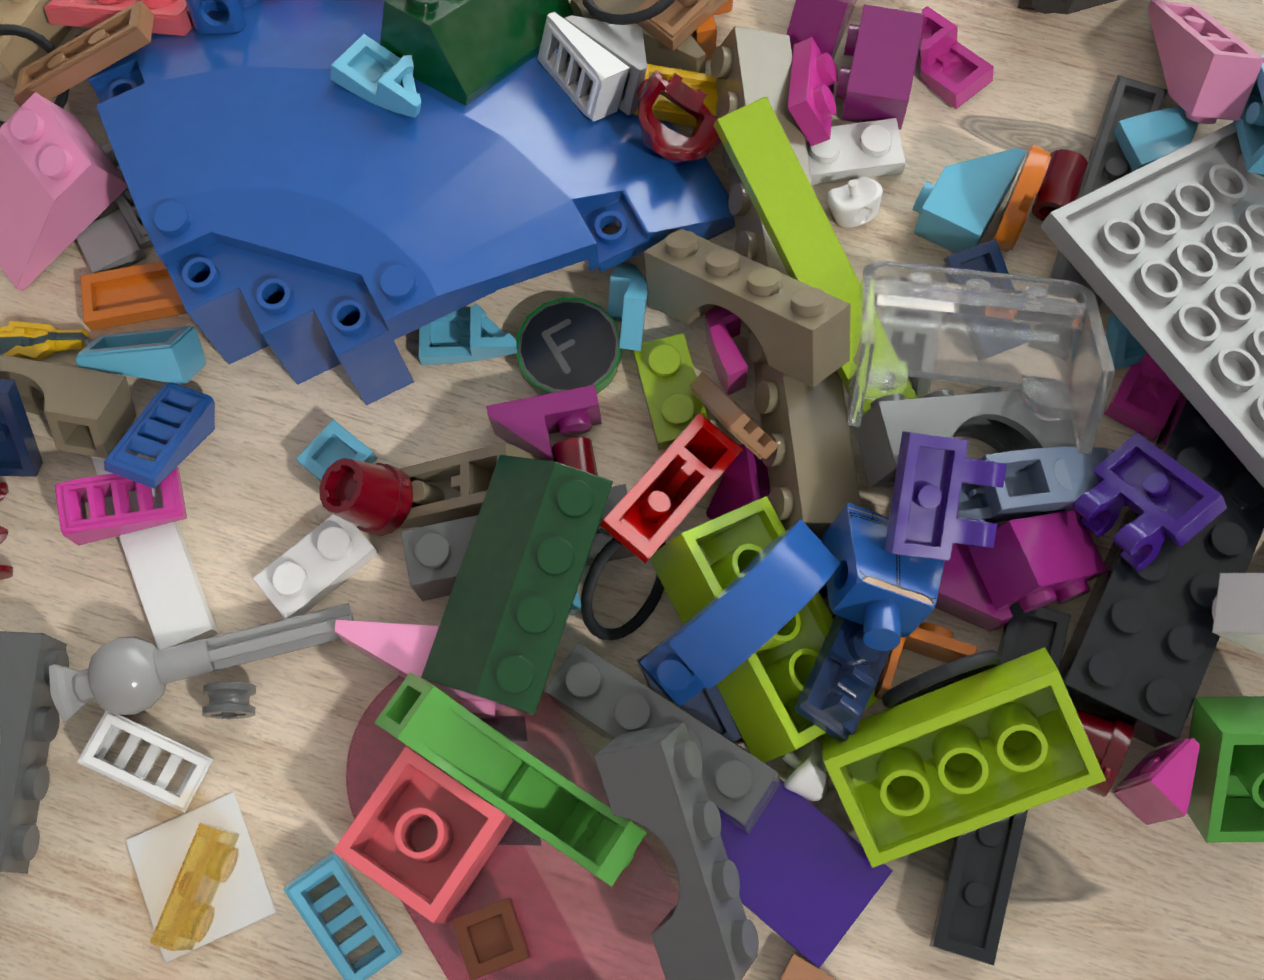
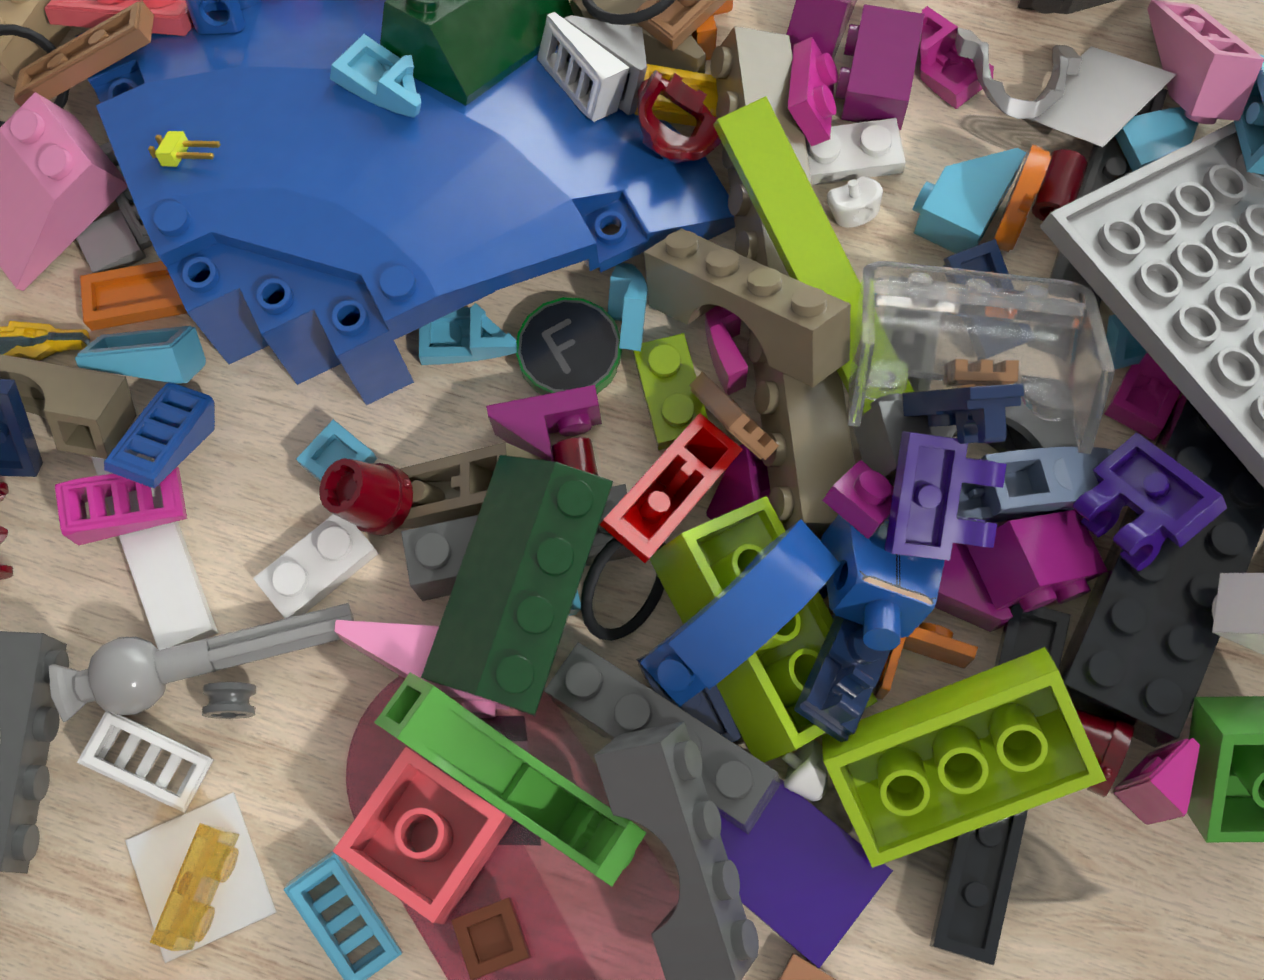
black tyre [882,650,1001,708] -> none
none -> piece [148,131,221,167]
none -> magenta plate [822,459,894,539]
none -> dark blue plate [902,383,1024,444]
none -> medium nougat tile [943,359,1019,388]
none -> light grey helmet [955,27,1082,119]
none -> white sticker [1029,46,1177,147]

